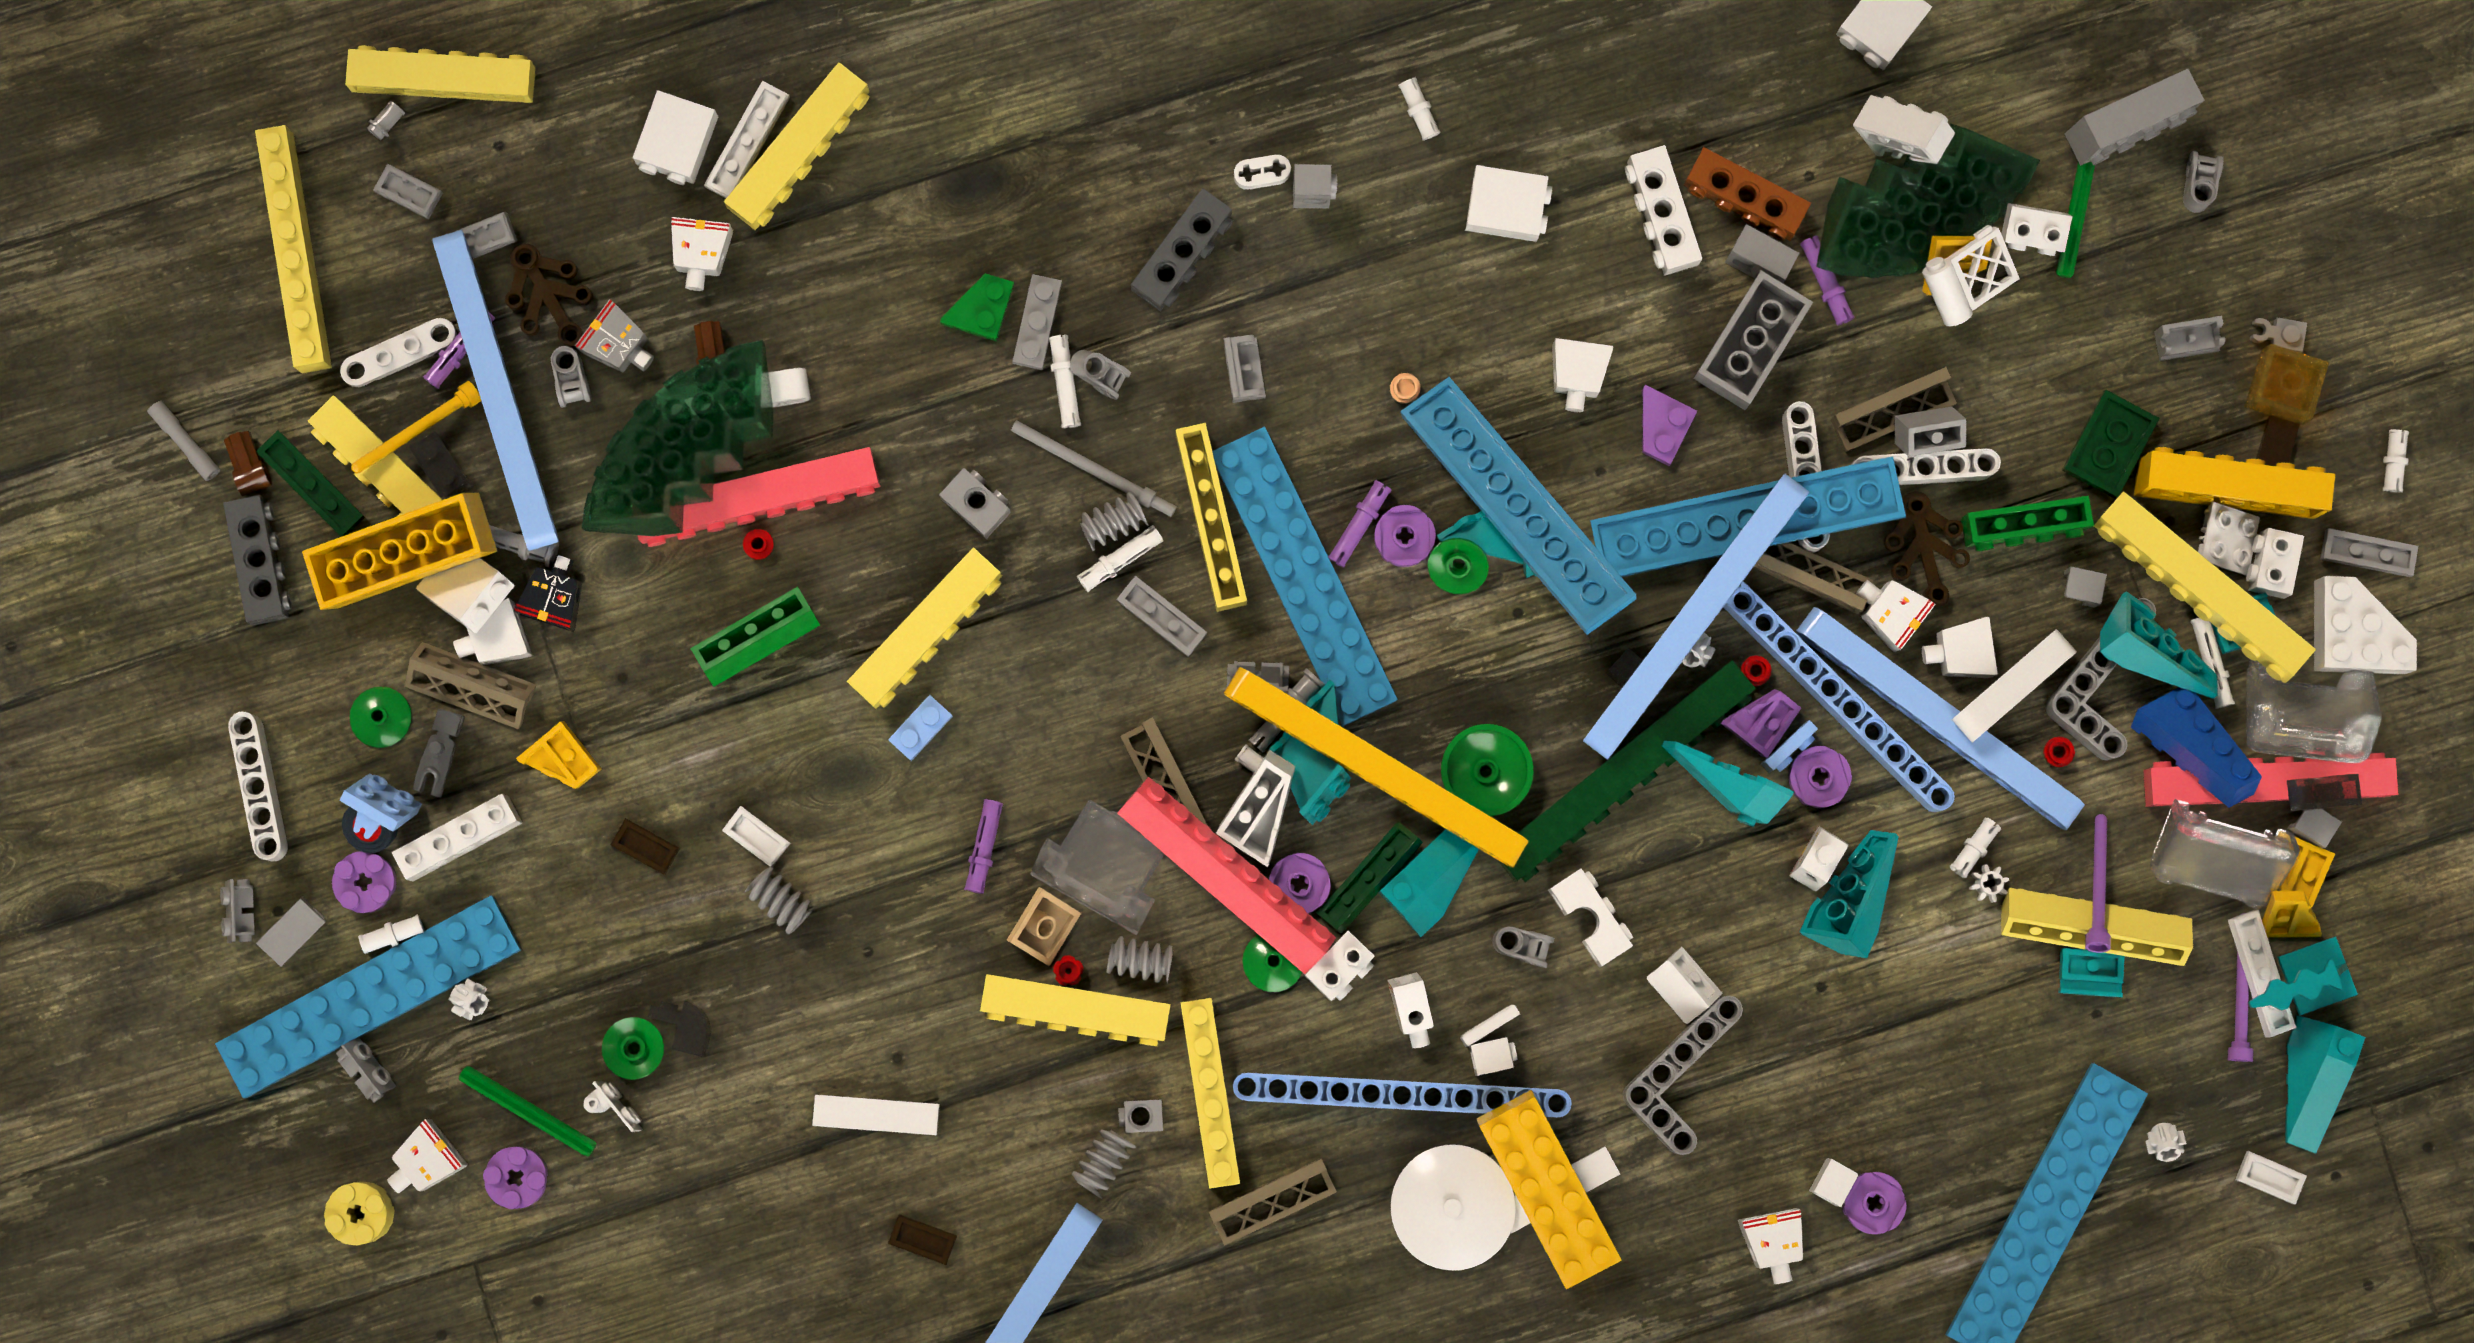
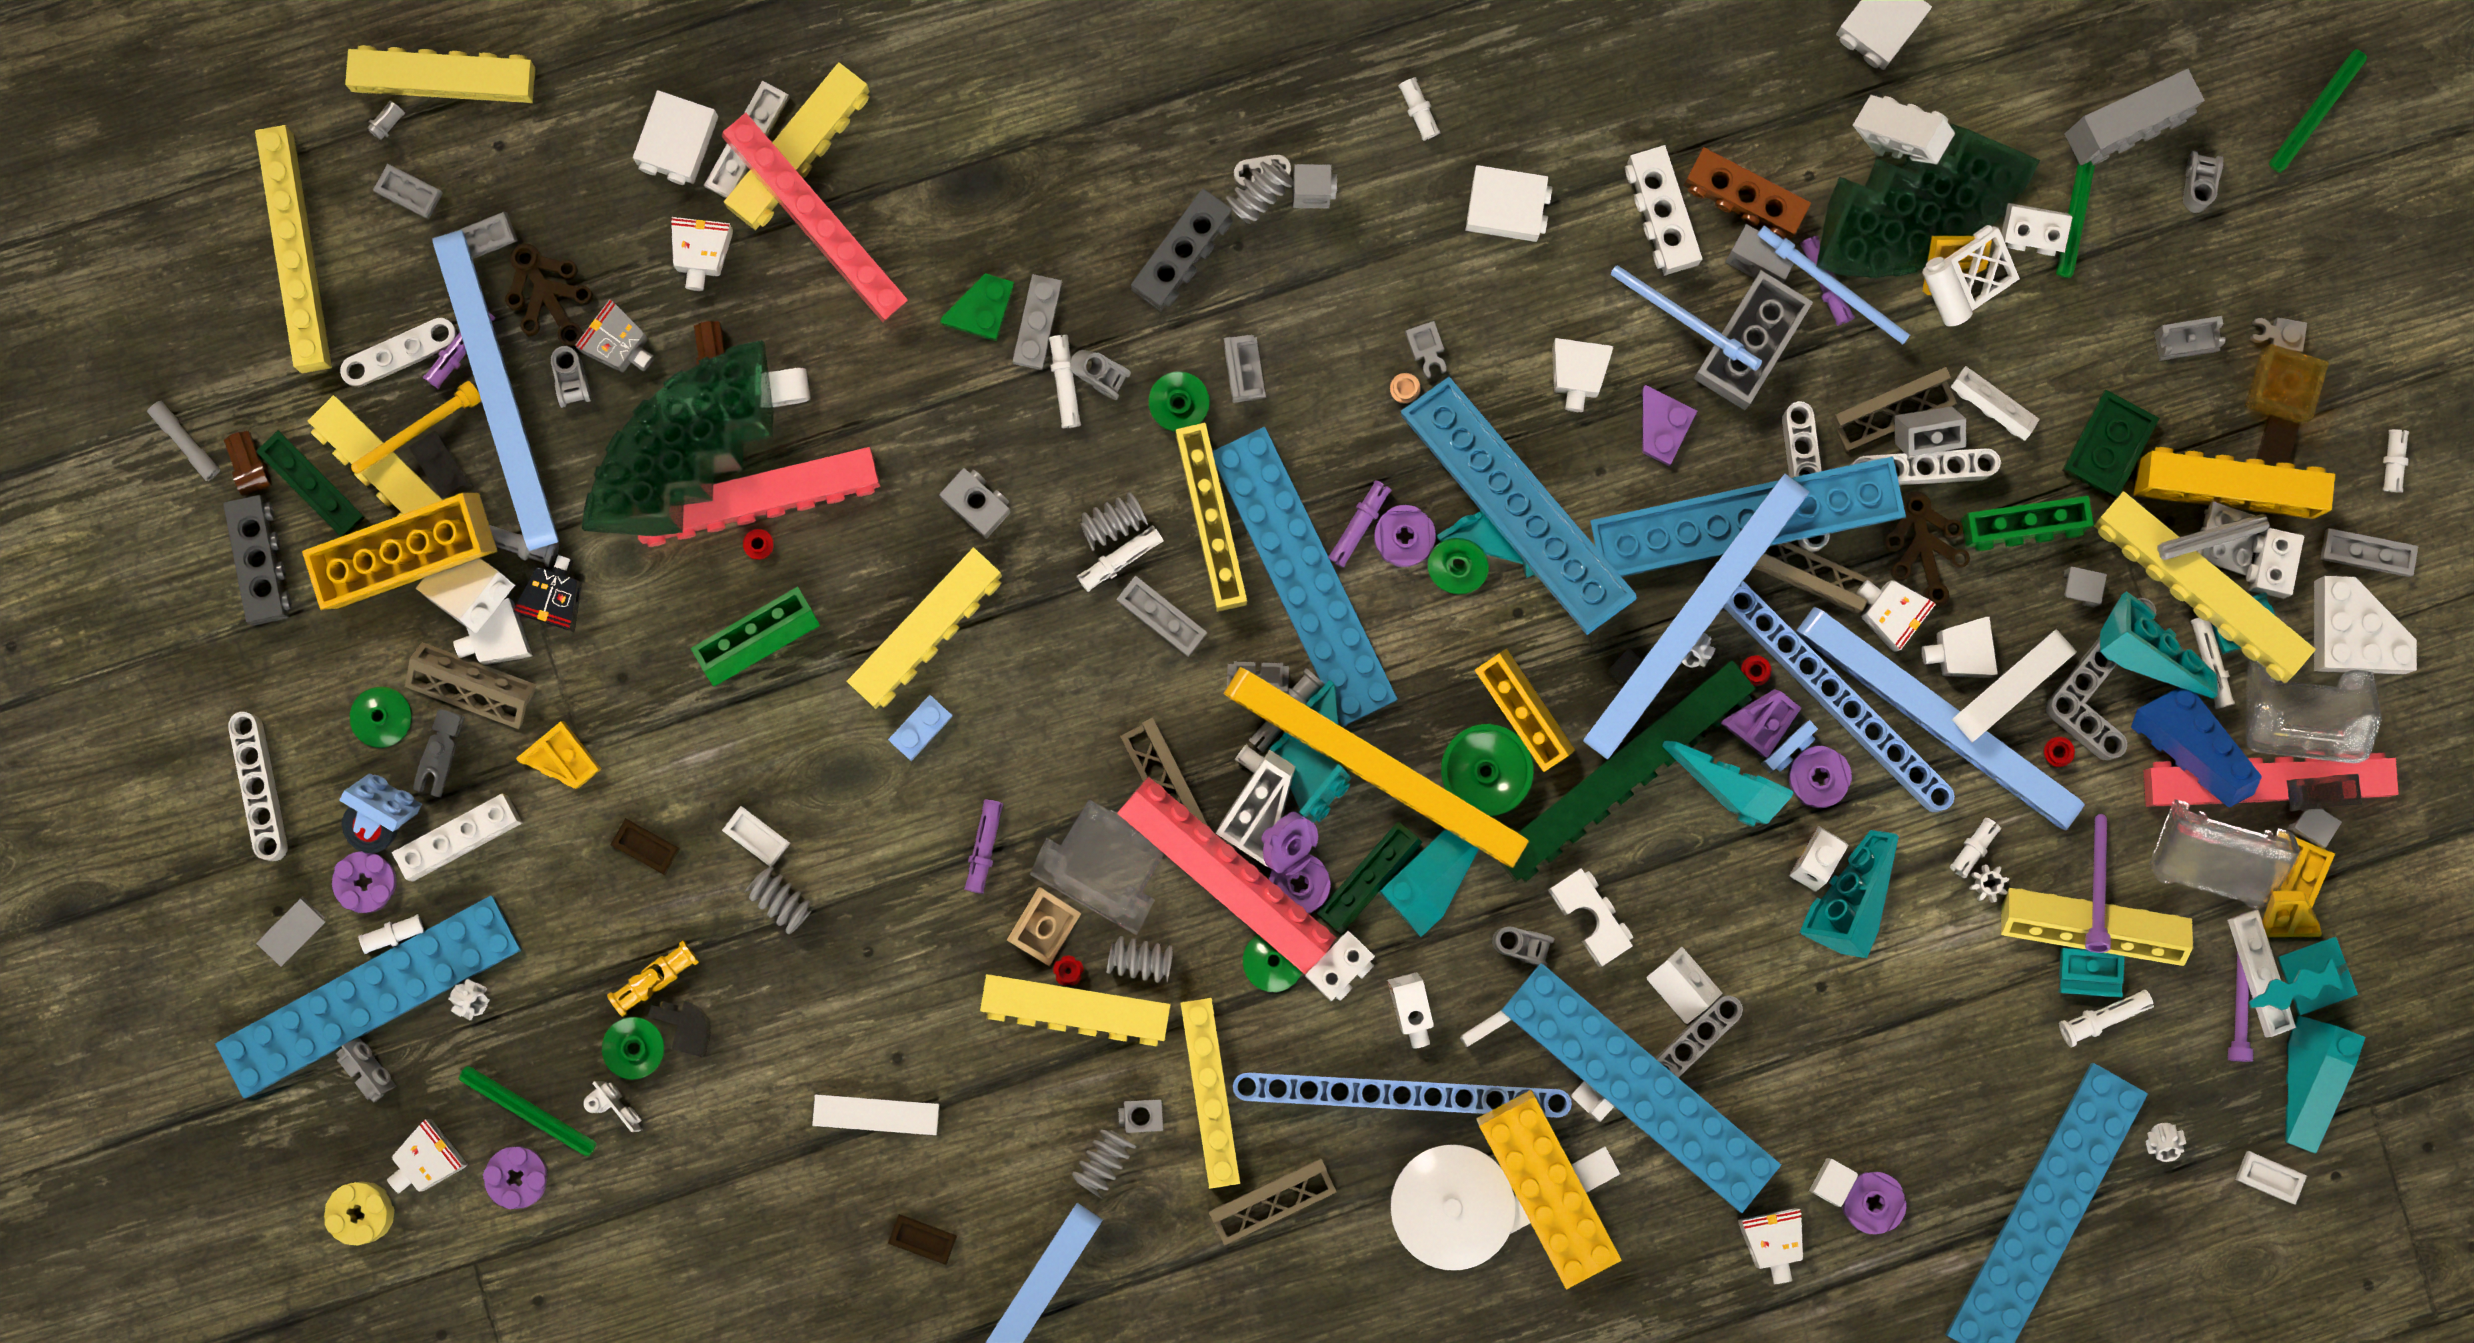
light grey hinge [220,879,255,943] -> none
light grey bar [1011,420,1177,517] -> none
white brick [1469,1037,1518,1076] -> none
none -> yellow piece [607,940,699,1017]
none -> coral brick [722,113,908,323]
none -> green dish [1149,372,1209,432]
none -> light grey piece [1226,159,1294,224]
none -> medium lavender plate [1261,812,1318,875]
none -> light grey plate [1405,321,1446,379]
none -> yellow brick [1475,649,1575,772]
none -> dark azure plate [1501,963,1781,1213]
none -> white panel [1571,1081,1614,1122]
none -> light blue bar [1611,265,1762,371]
none -> light blue bar [1757,225,1910,345]
none -> white plate [1951,366,2039,441]
none -> white pin [2059,989,2154,1047]
none -> light grey axle [2157,514,2270,560]
none -> green axle [2269,49,2367,173]

